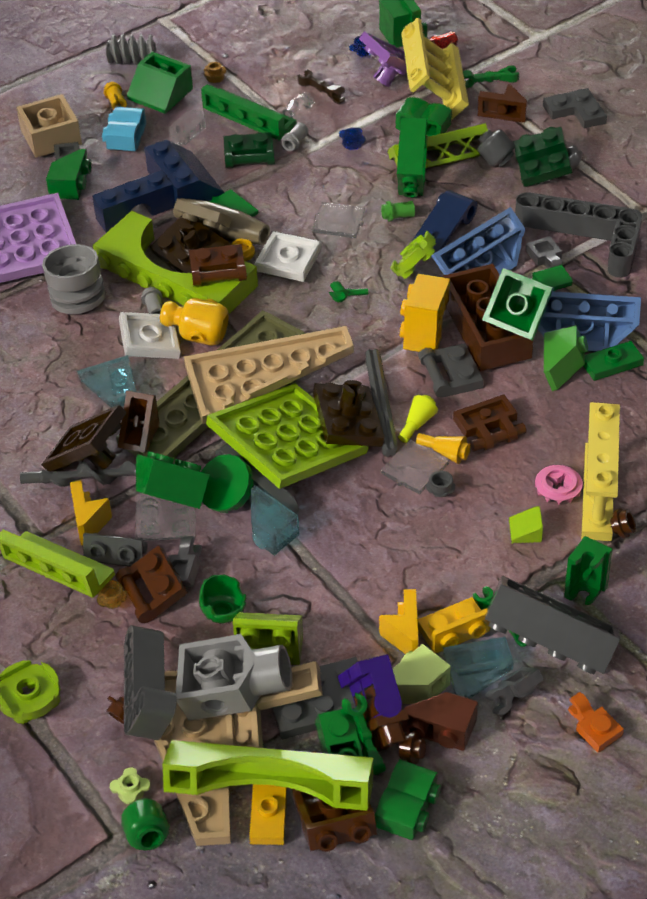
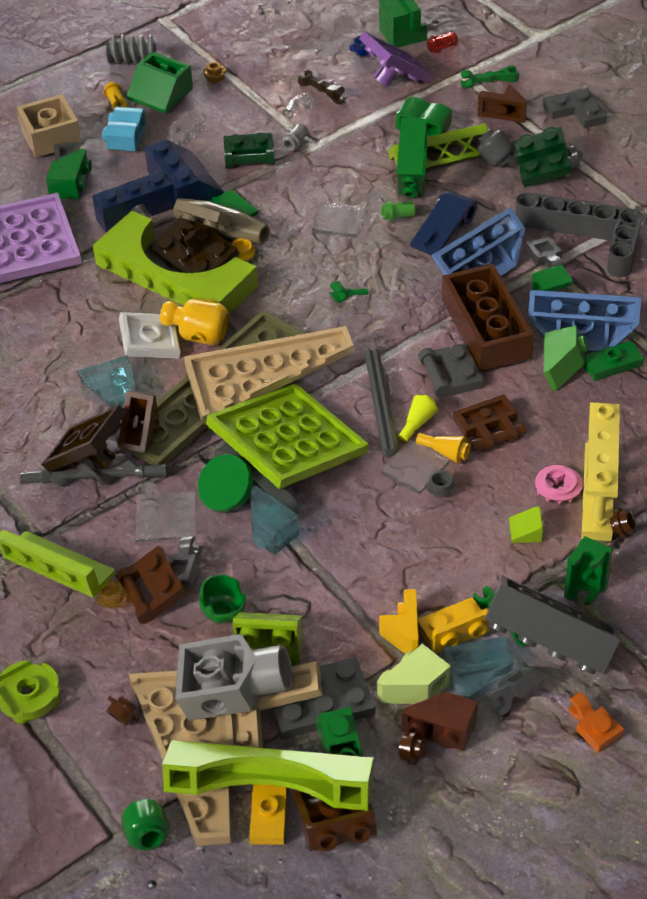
light grey wheel [42,244,106,314] -> none
yellow slope [70,480,112,546] -> none
dark grey hinge [83,533,148,566] -> none
yellowish green plate [110,767,150,804] -> none
dark grey beam [124,625,177,740] -> none
green slope [136,451,210,509] -> none
light grey pin [141,287,163,314] -> none
reddish brown plate [189,244,247,287] -> none
green fence [201,84,296,141] -> none
white plate [254,231,322,282] -> none
dark brown plate [313,380,385,447] -> none
dark purple hips [337,654,409,752] -> none
clear blue plate [339,127,366,150] -> none
green piece [342,693,386,776] -> none
green brick [375,759,441,841] -> none
lime plate [390,231,436,279] -> none
yellow brick [400,274,450,352] -> none
light yellow fence [401,18,469,120] -> none
green slope [482,268,554,340] -> none

